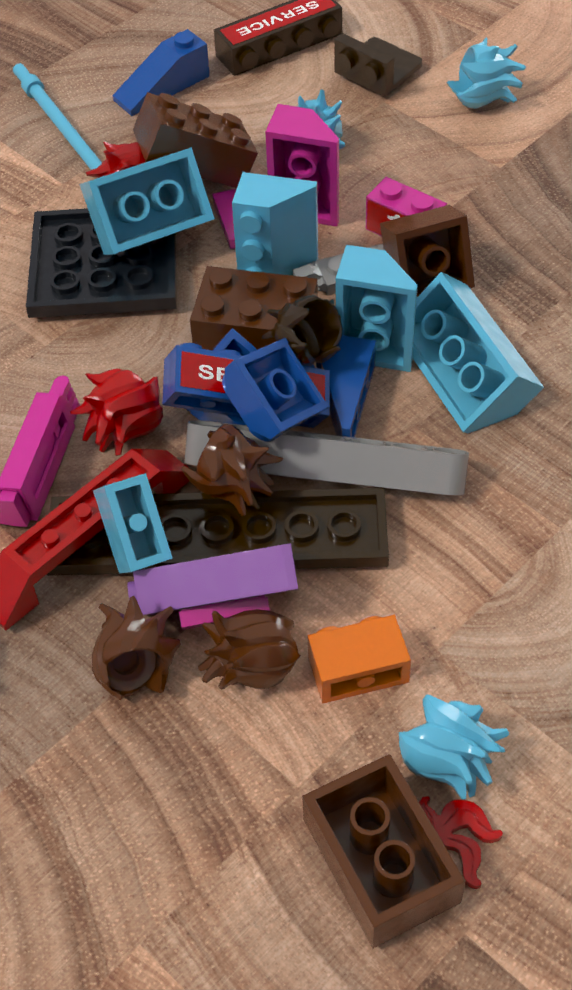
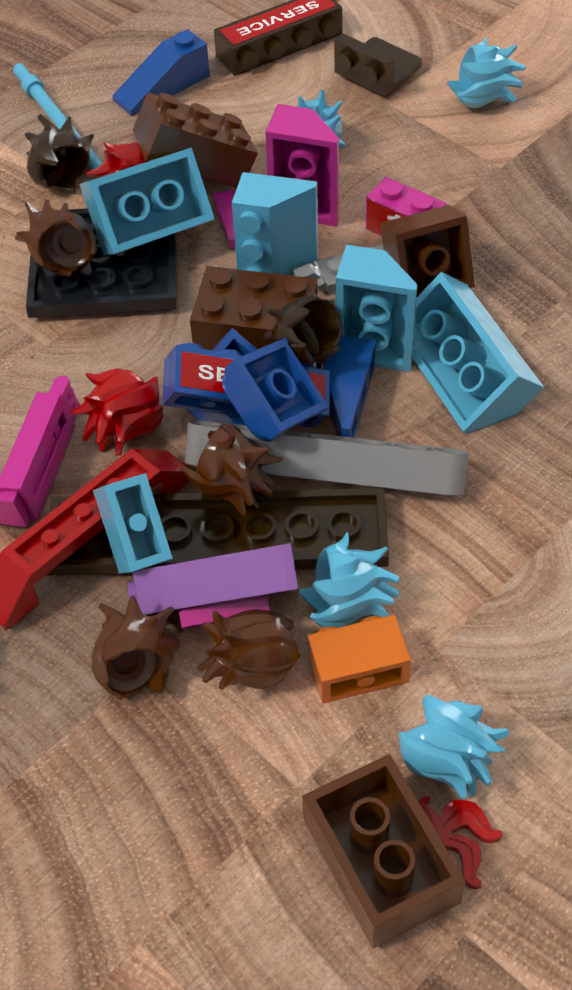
none -> reddish brown hair [15,199,98,276]
none -> dark brown hair [25,114,94,192]
none -> medium azure hair [299,532,400,628]

